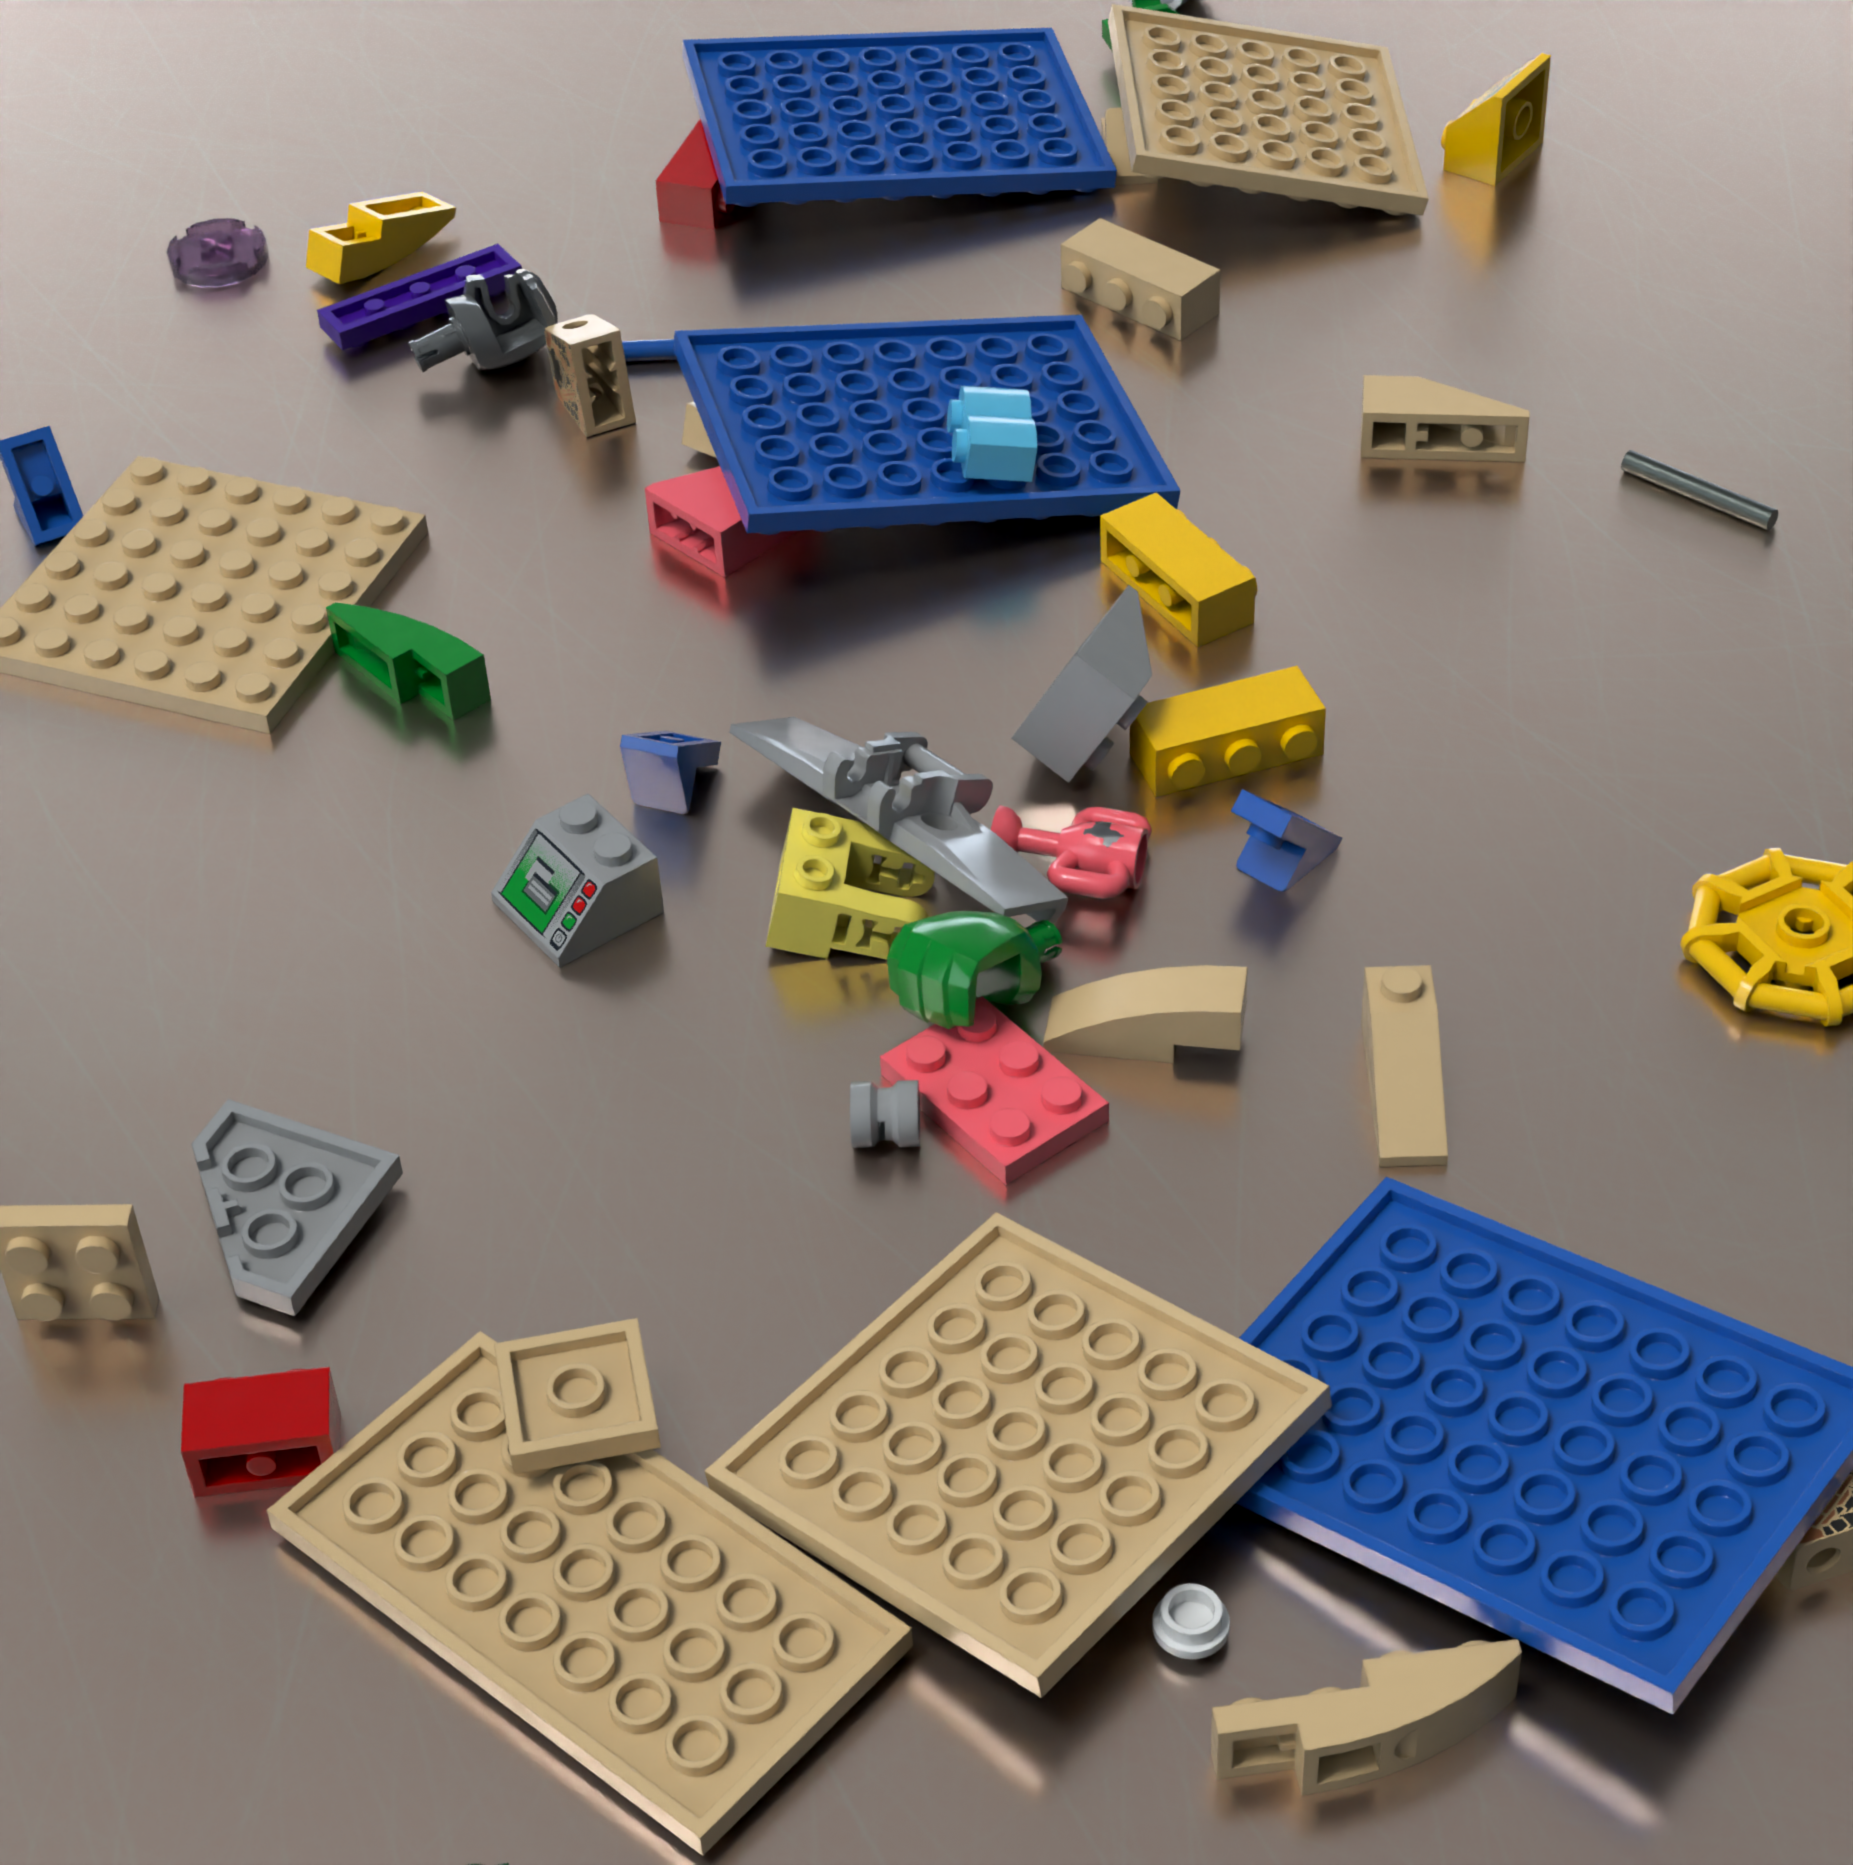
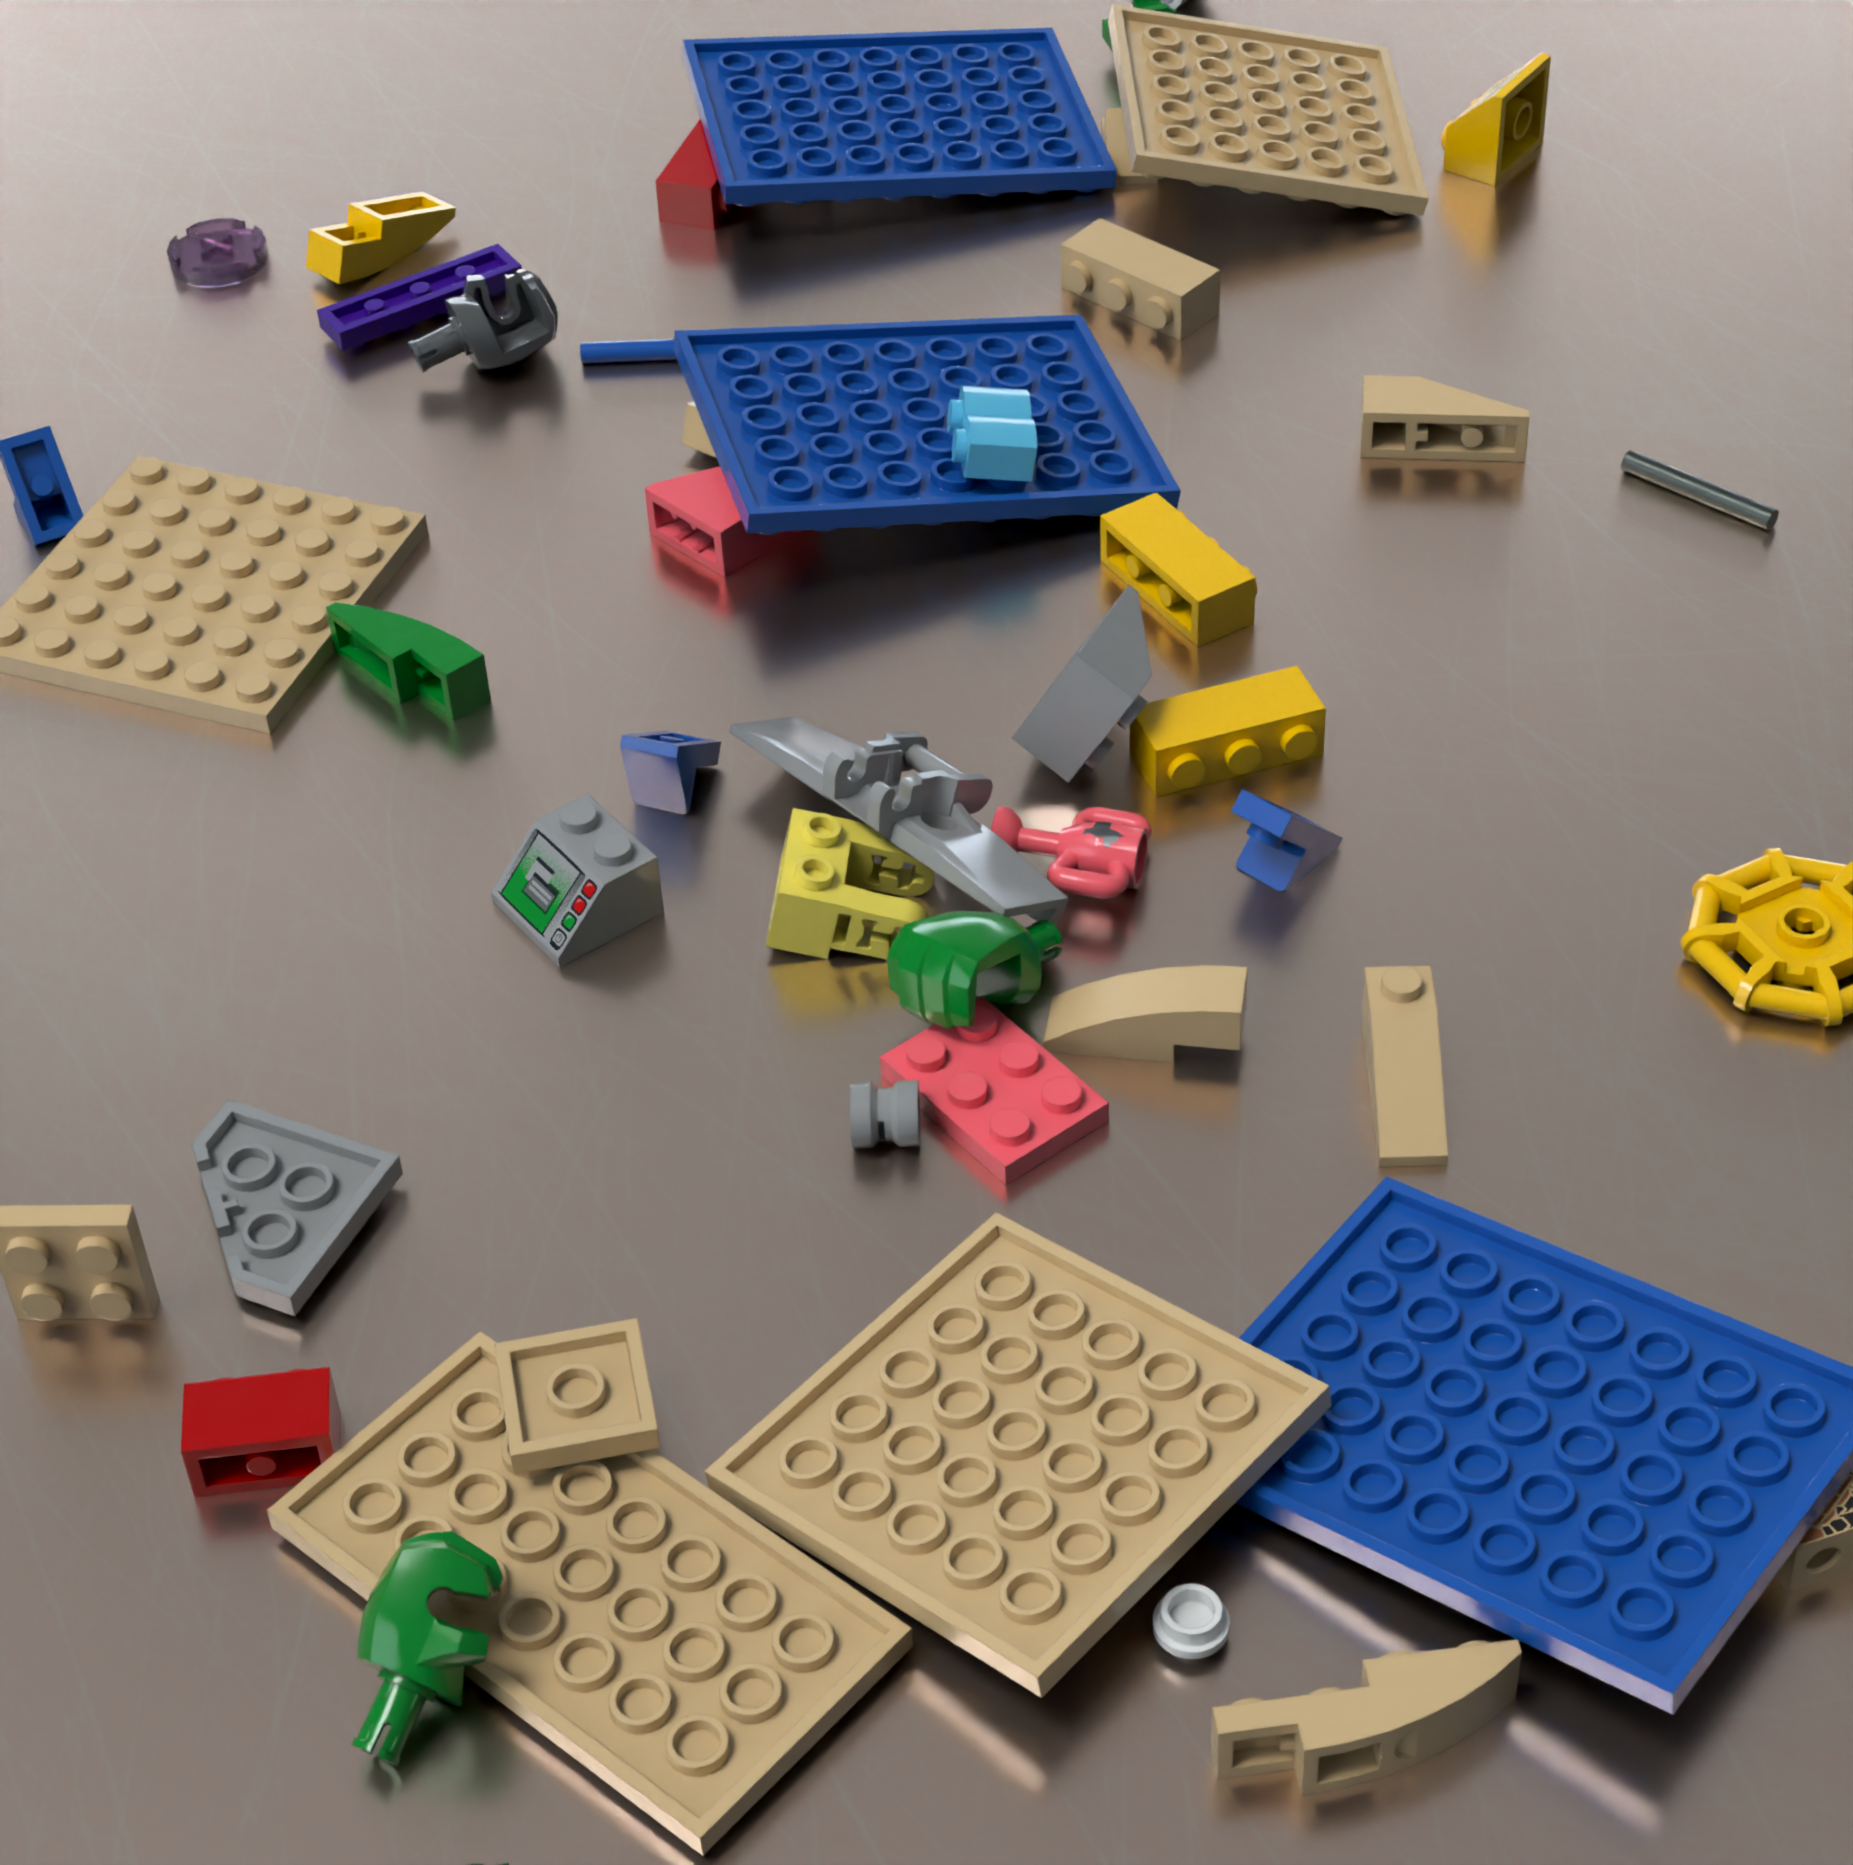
tan torso [544,314,636,437] -> none
none -> green piece [351,1531,505,1766]

